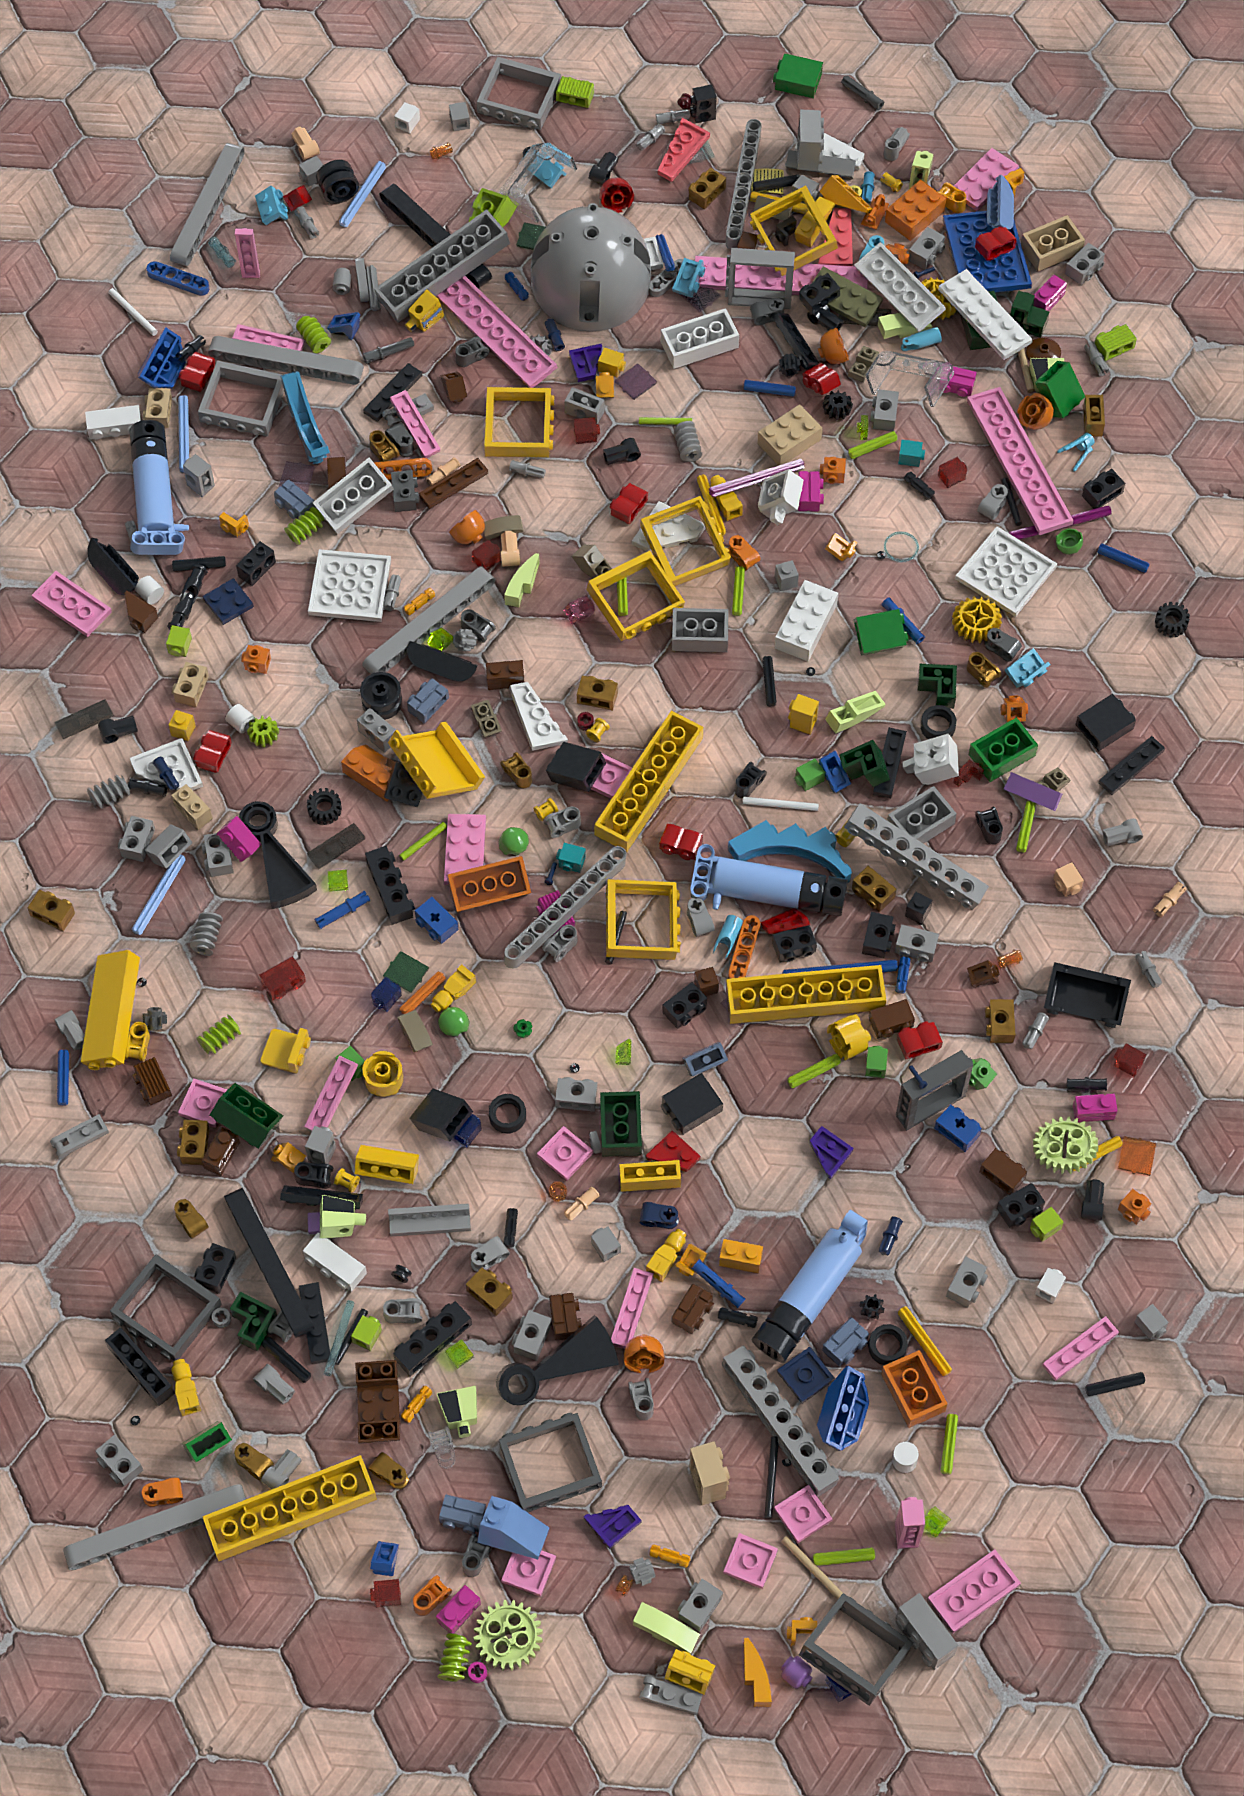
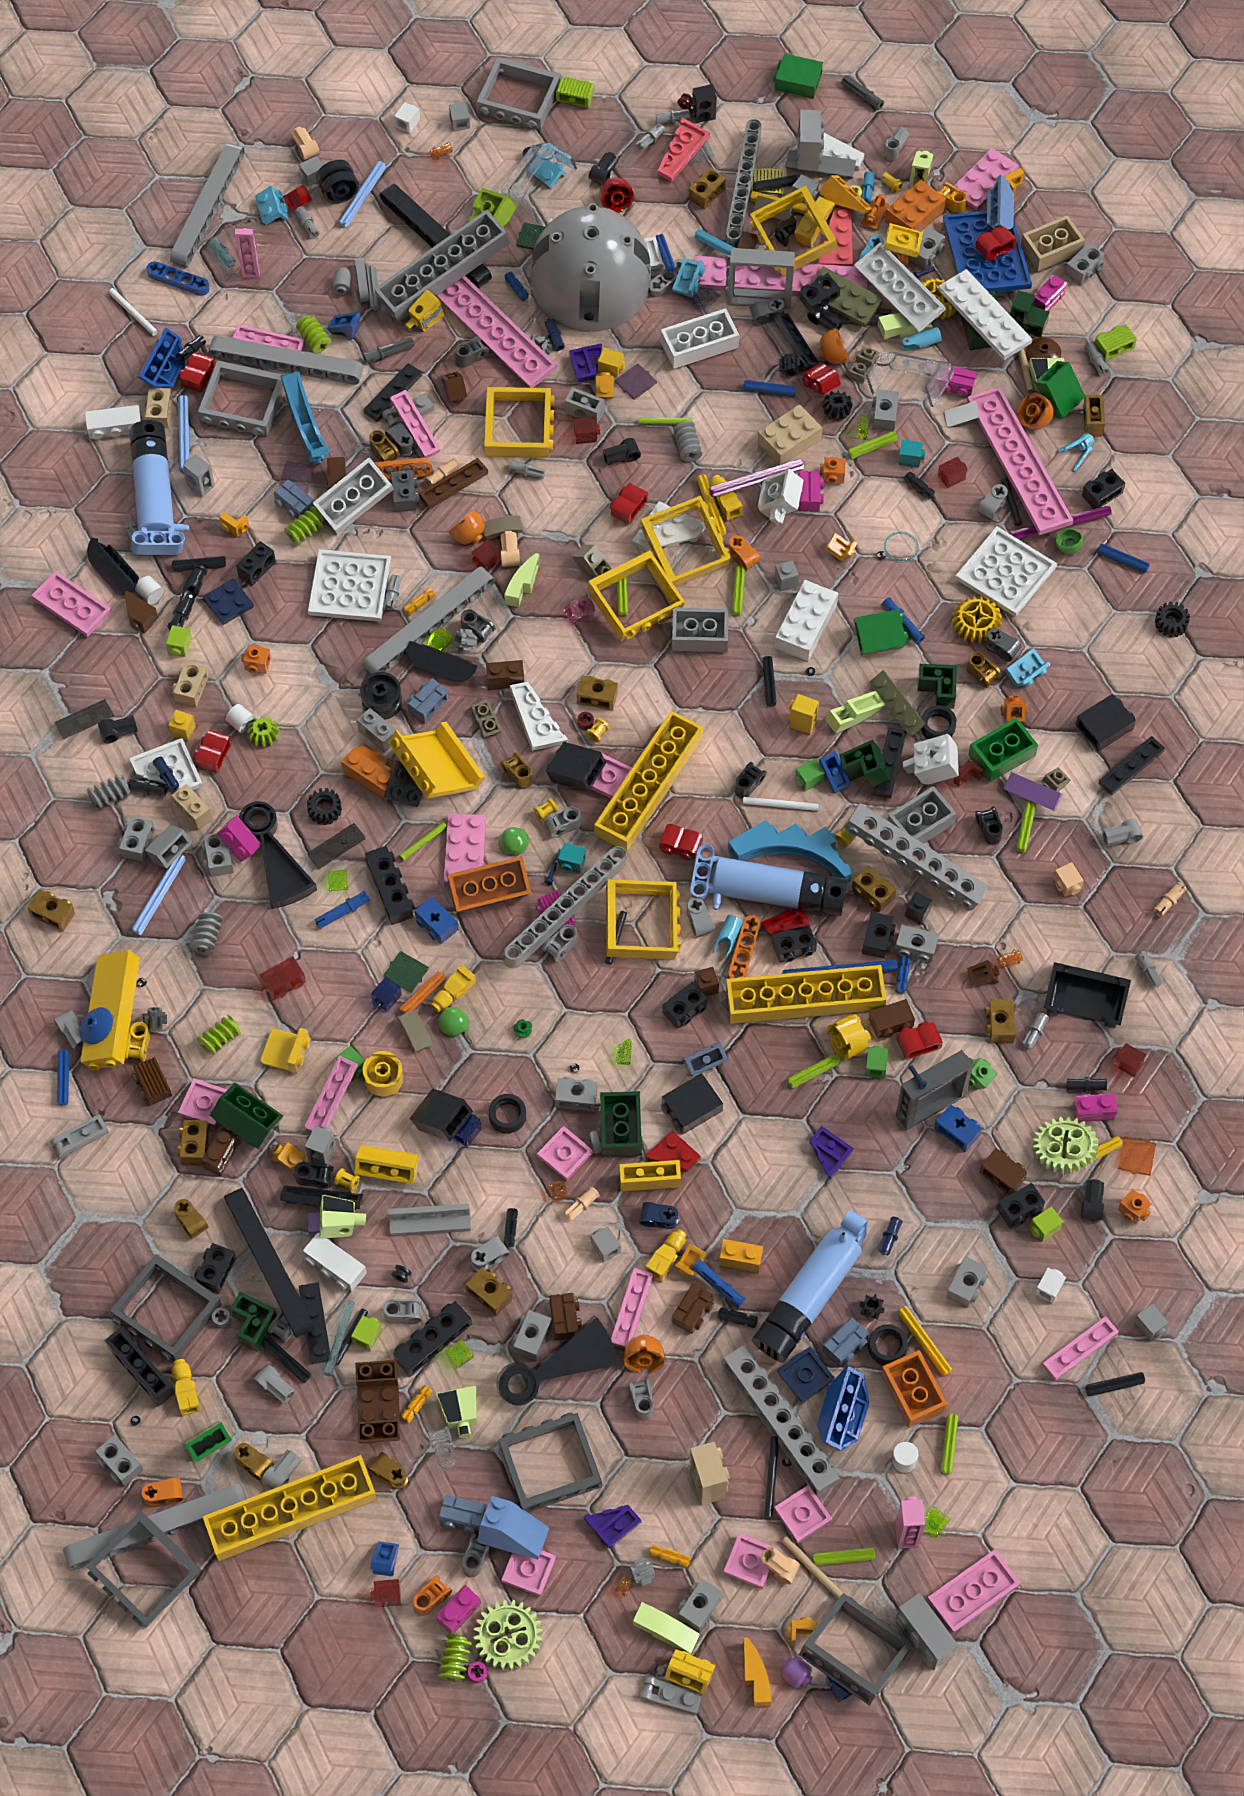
none -> blue dish [80,1007,113,1044]
none -> dark grey window [86,1511,202,1627]
none -> medium azure axle [695,229,735,255]
none -> light nougat piece [760,1547,800,1585]
none -> olive plate [870,670,925,736]
none -> yellow tile [884,223,923,258]
none -> white sticker [944,401,979,427]

